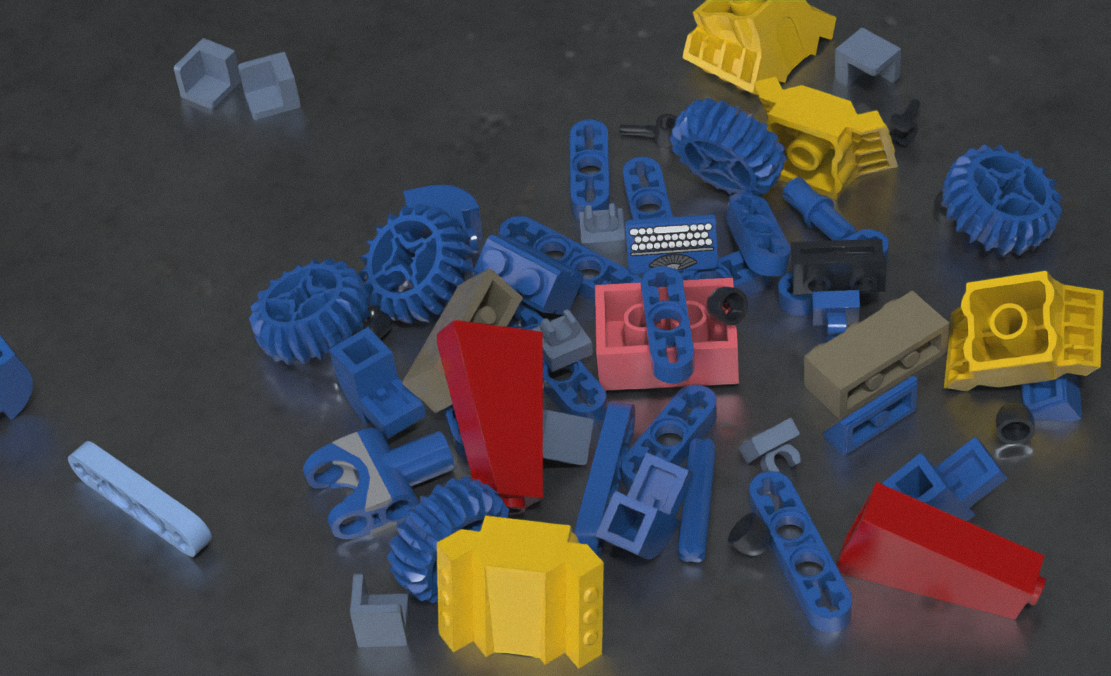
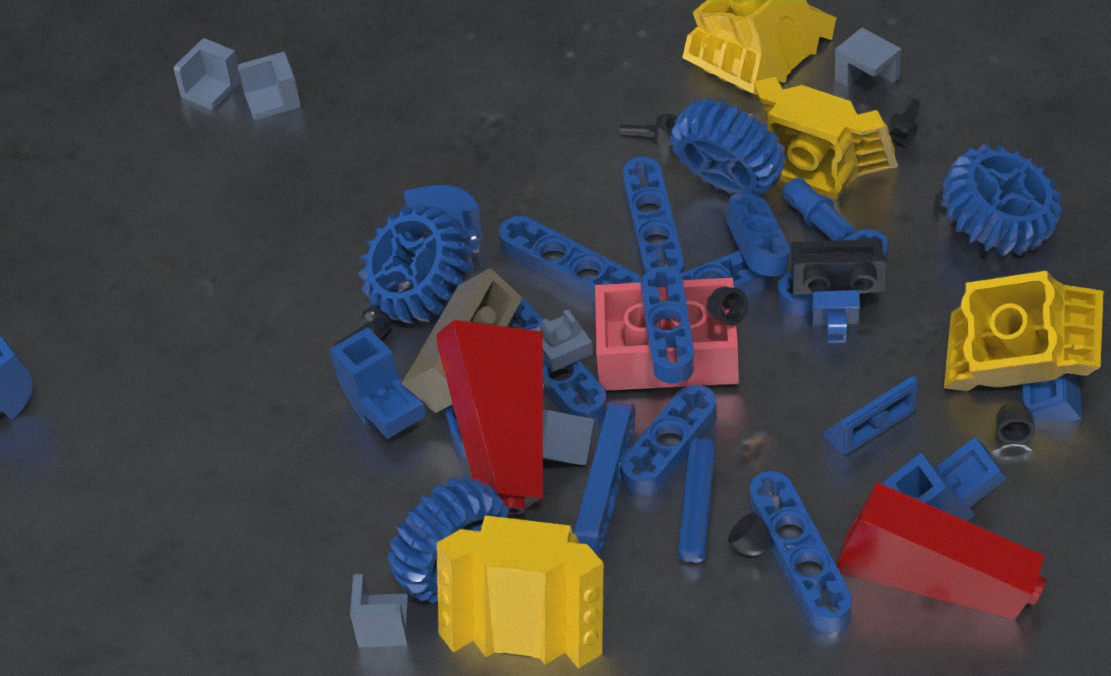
light blue beam [68,441,212,557] -> none
blue gear [249,258,371,365] -> none
blue connector [303,428,455,539] -> none
blue brick [473,234,584,315] -> none
blue beam [570,119,610,220] -> none
sand blue tile [579,203,626,254] -> none
blue brick [595,452,694,559] -> none
slope [625,214,718,275] -> none
sand blue tile [738,418,801,472] -> none
dark tan brick [804,290,949,420] -> none

